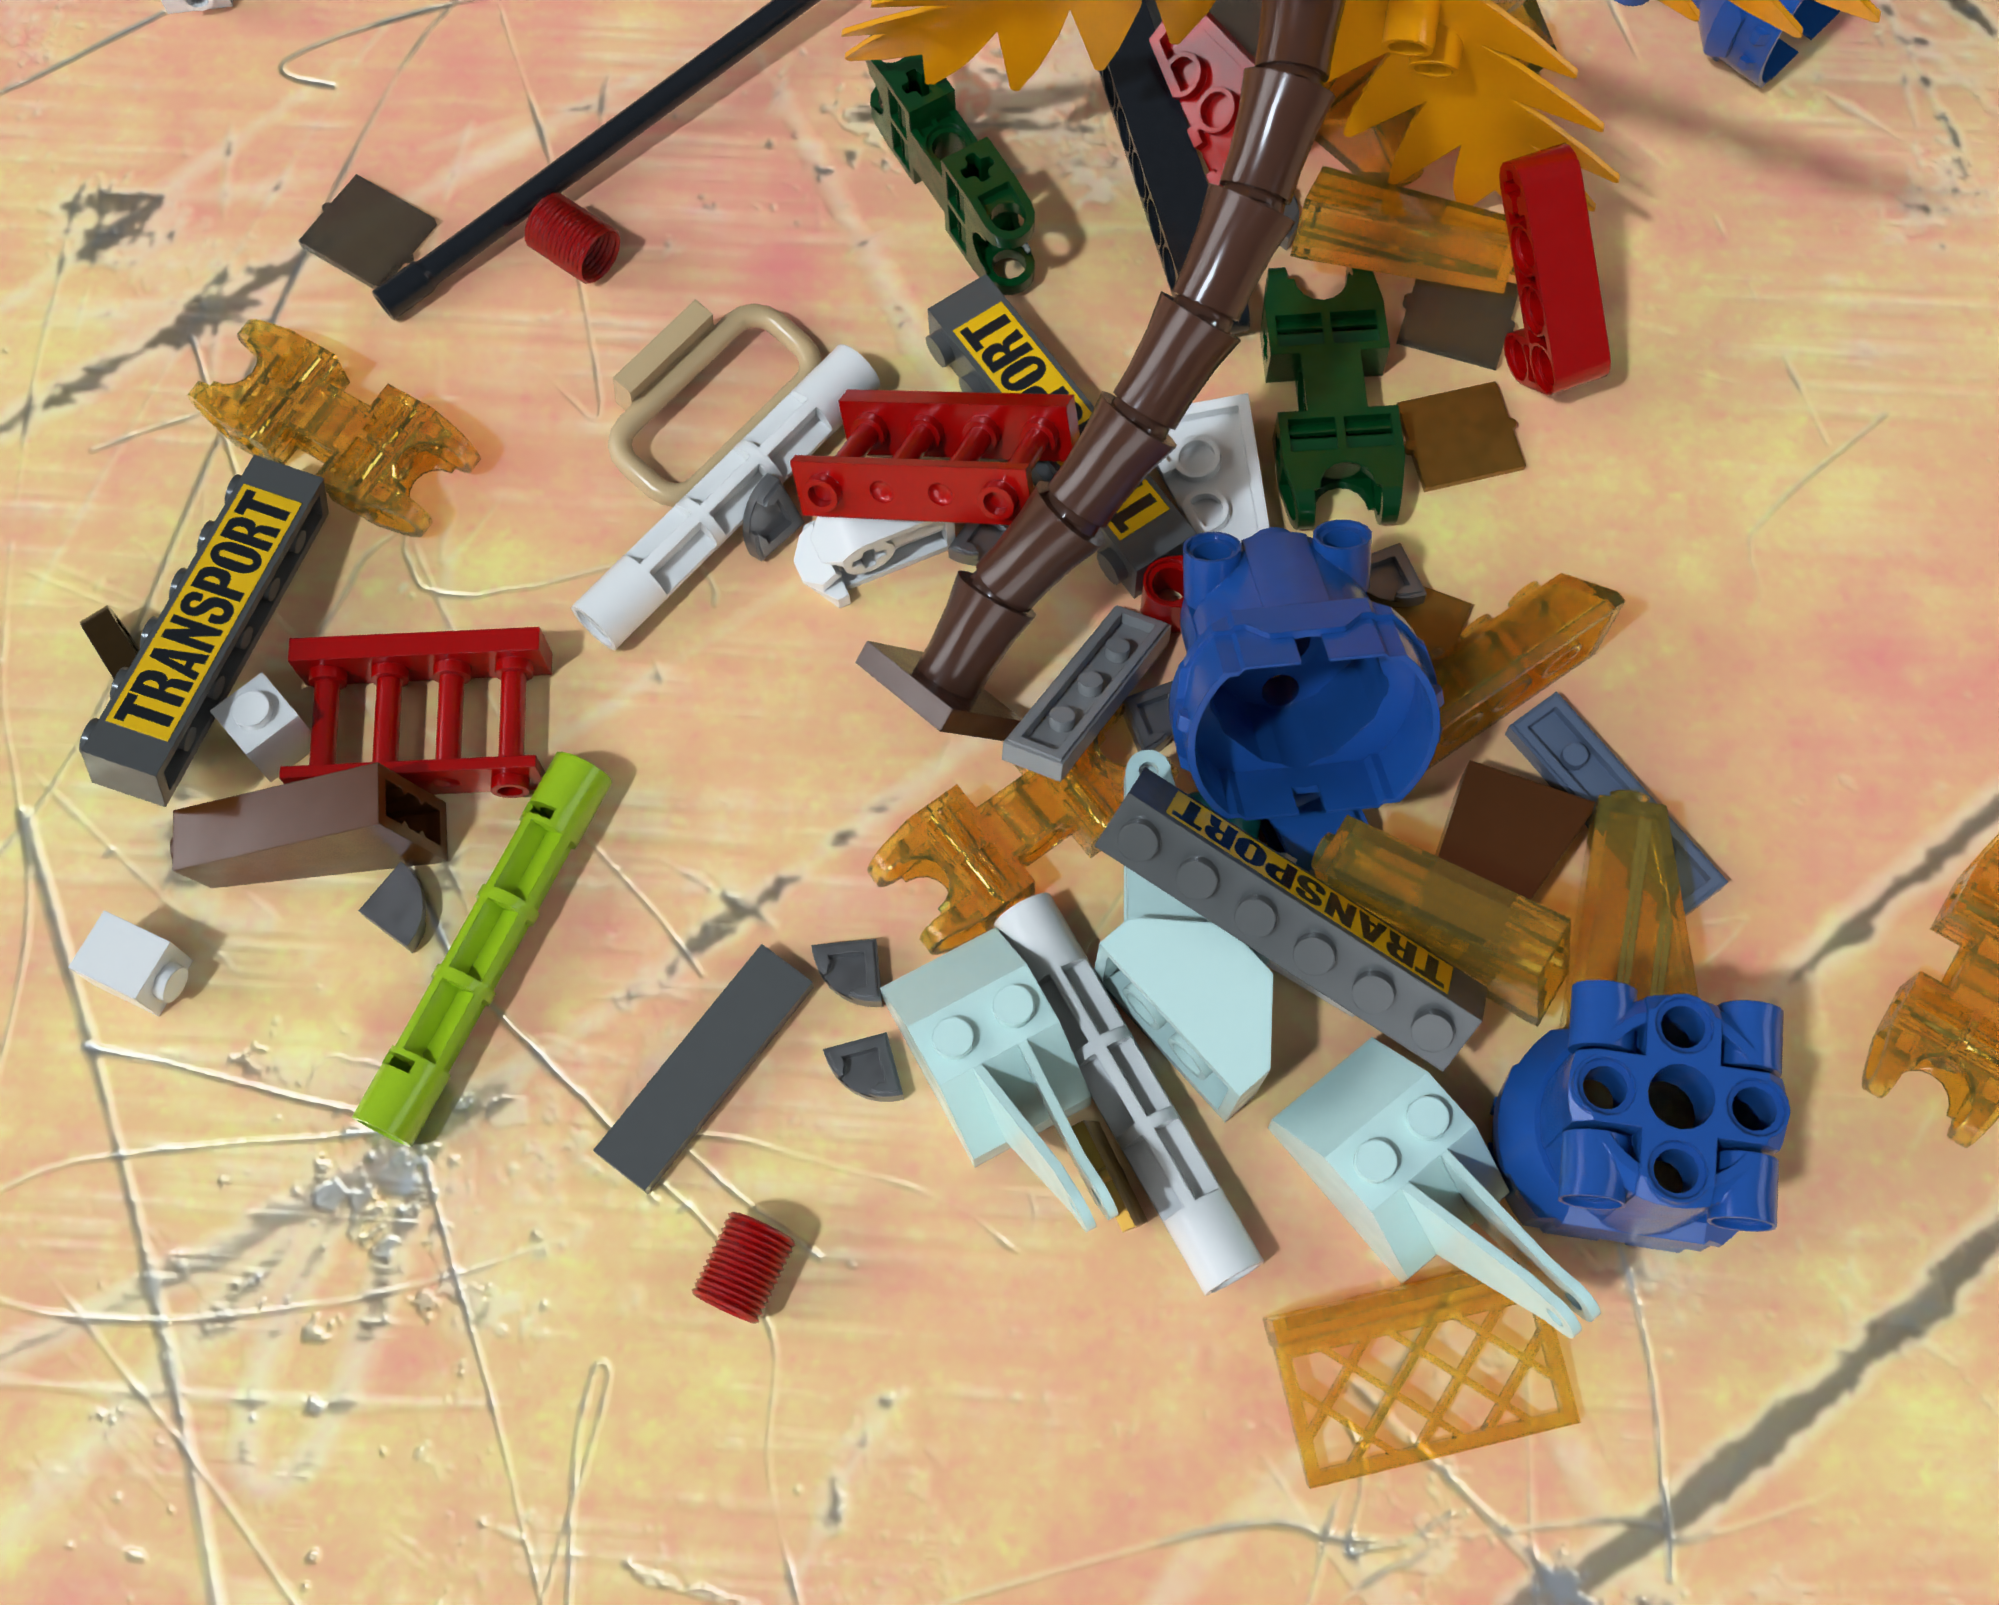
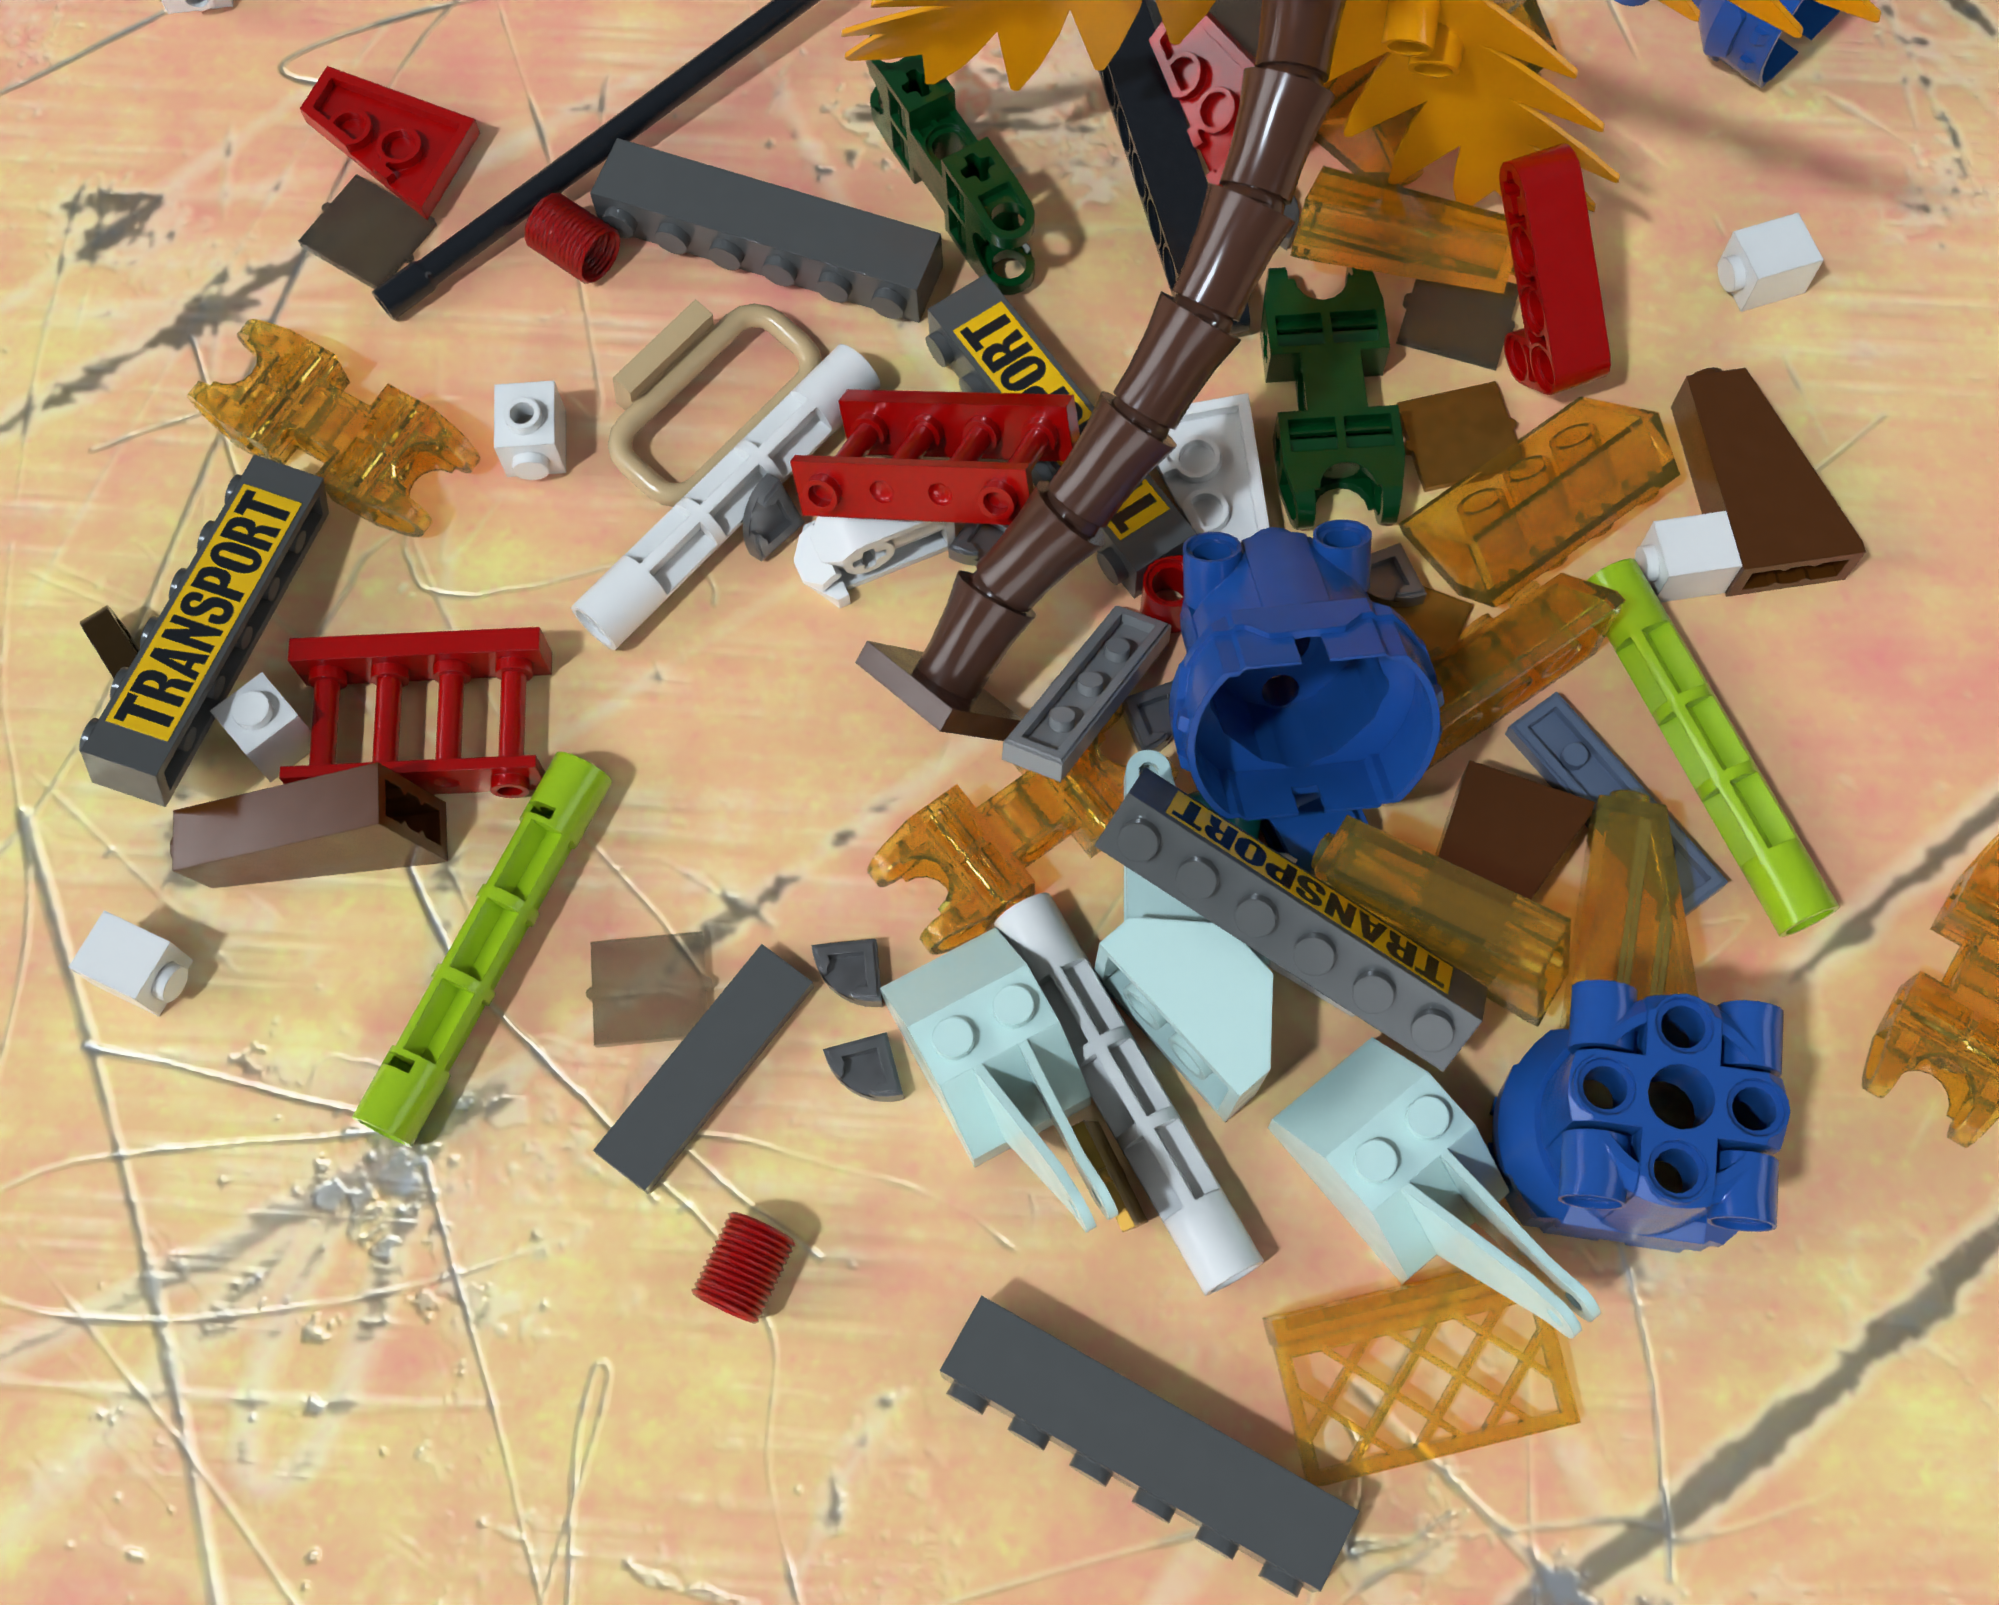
flat silver tile [358,861,426,953] -> none
none -> red wing [300,66,480,220]
none -> white brick [494,380,566,480]
none -> clear smoke piece [586,931,714,1048]
none -> dark grey brick [590,138,943,323]
none -> dark grey brick [940,1295,1360,1598]
none -> clear yellow slope [1399,397,1680,608]
none -> lime piece [1580,558,1840,937]
none -> white brick [1635,511,1742,602]
none -> reddish brown slope [1671,367,1866,597]
none -> white brick [1717,212,1824,312]

